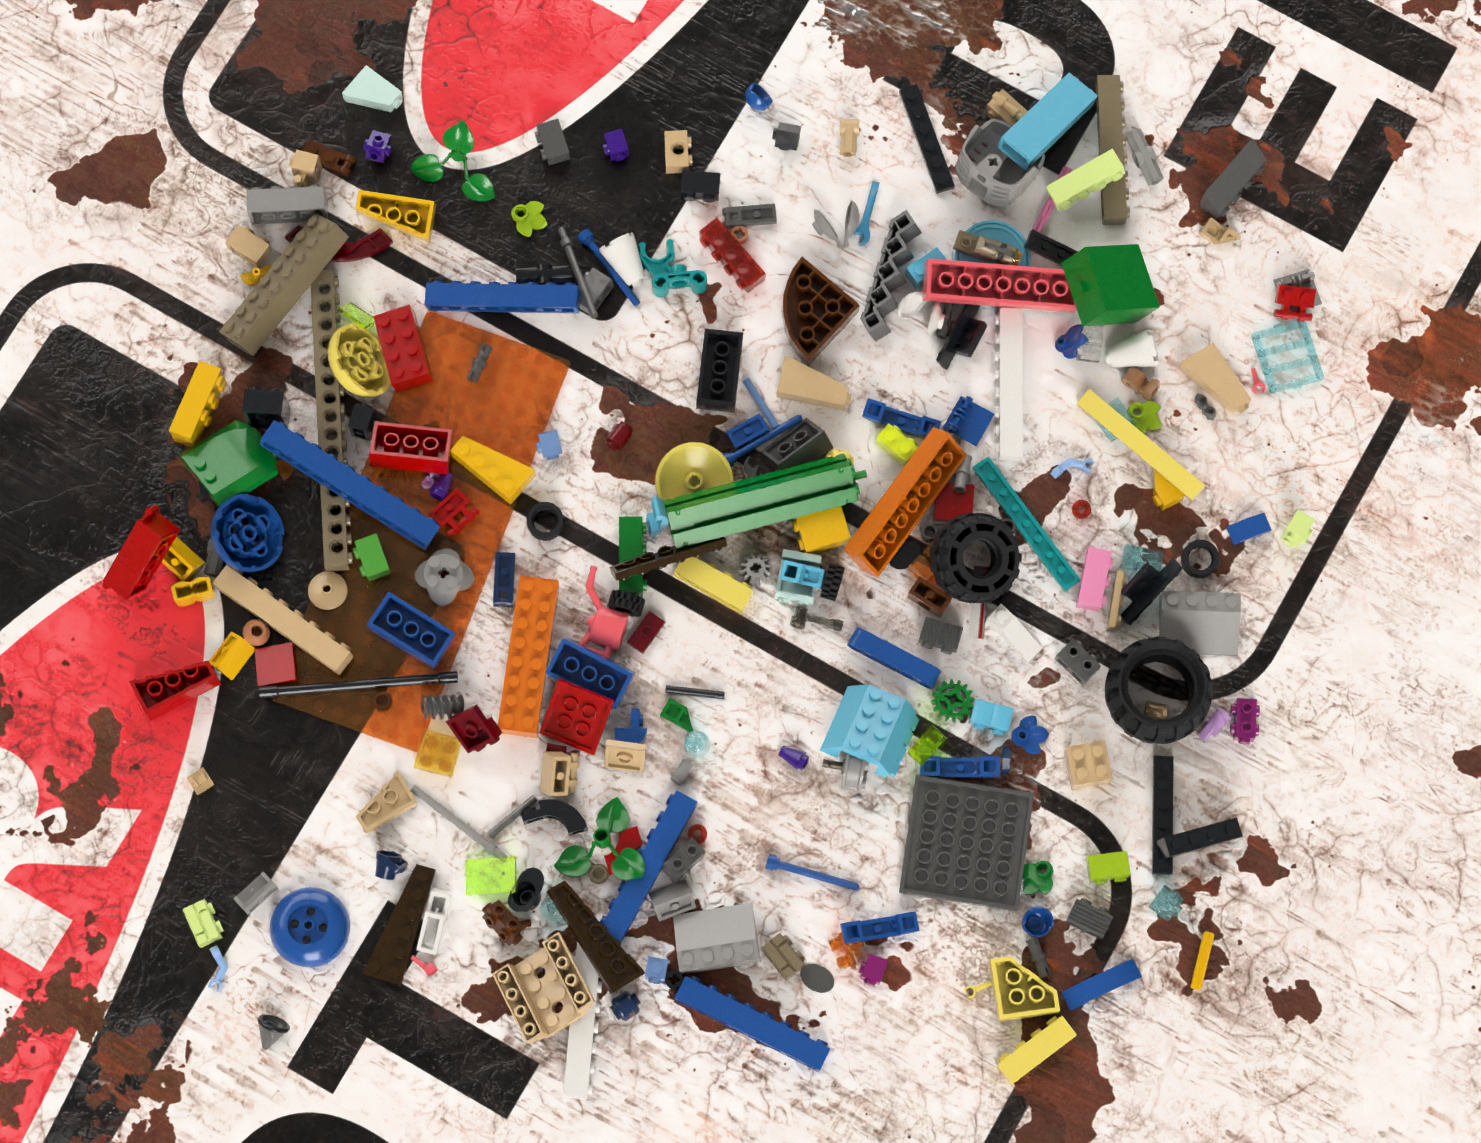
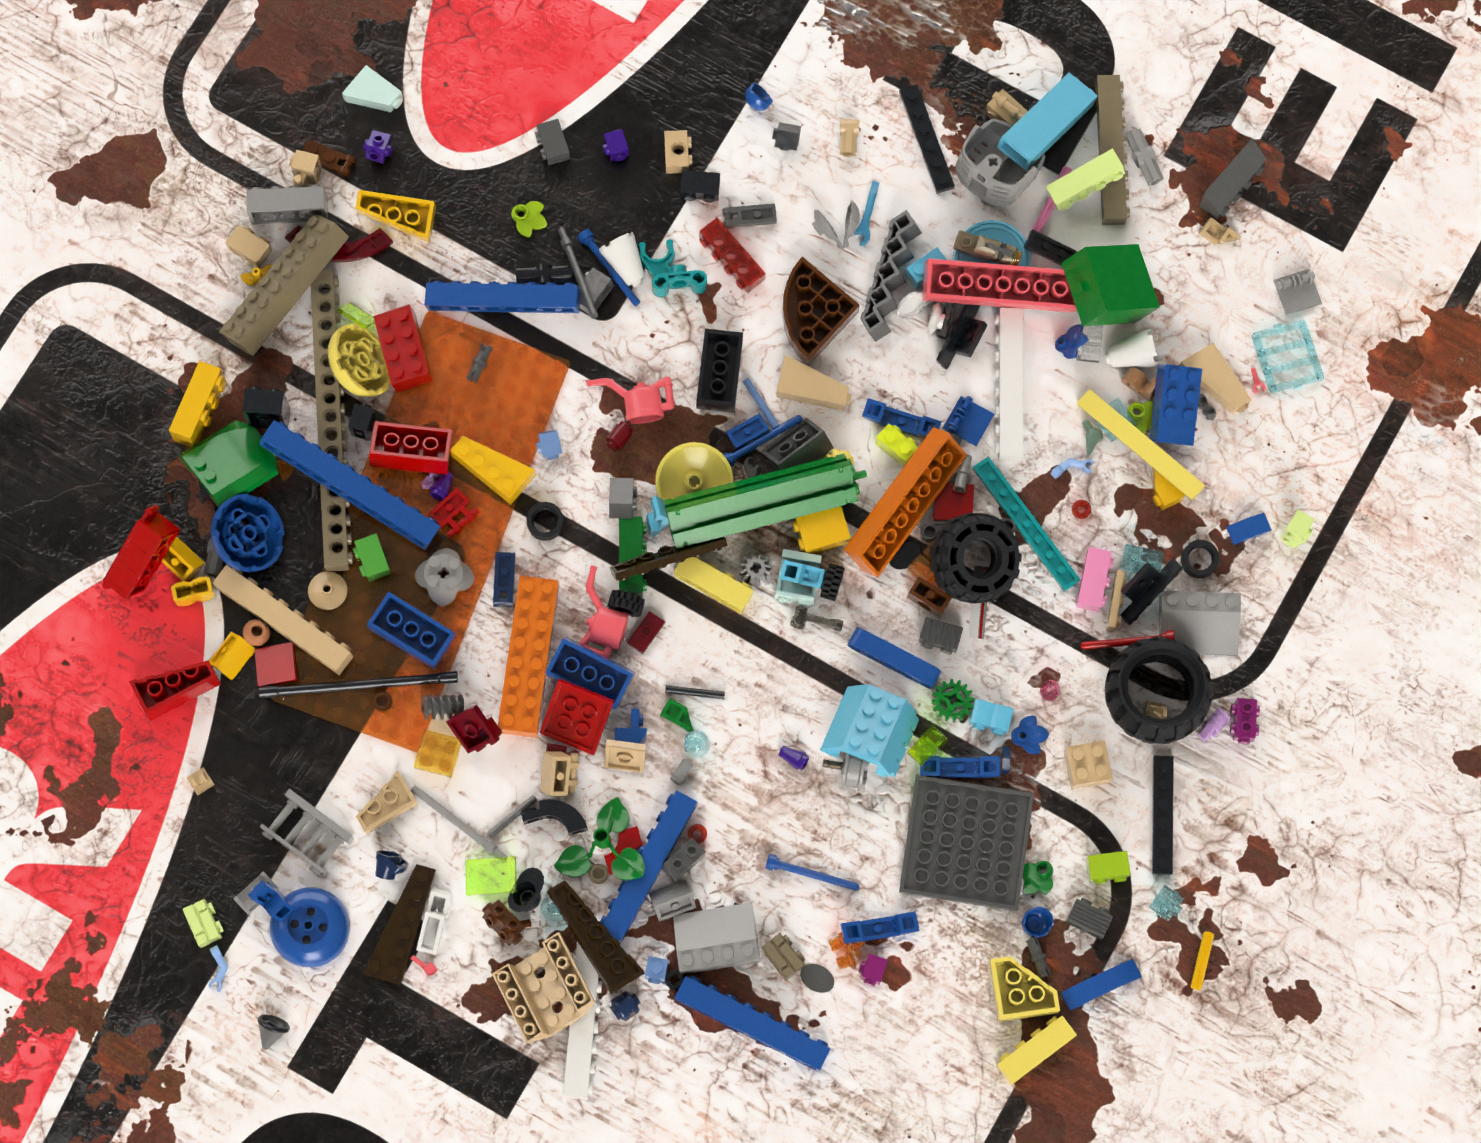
green plant [411,120,495,201] -> none
nougat bush [731,225,748,245] -> none
light yellow hand [964,981,991,999] -> none
white slope [986,604,1042,663] -> none
dark grey brick [1055,639,1101,686] -> none
black brick [1157,817,1243,860] -> none
red plate [1273,284,1316,322] -> none
none -> blue brick [248,881,295,922]
none -> light grey fence [260,789,354,877]
none -> coral piece [586,376,675,424]
none -> brick [609,478,637,519]
none -> clear pink bush [1040,680,1060,701]
none -> red piece [1080,630,1175,650]
none -> sand green animal [1082,420,1103,455]
none -> blue brick [1149,364,1202,446]

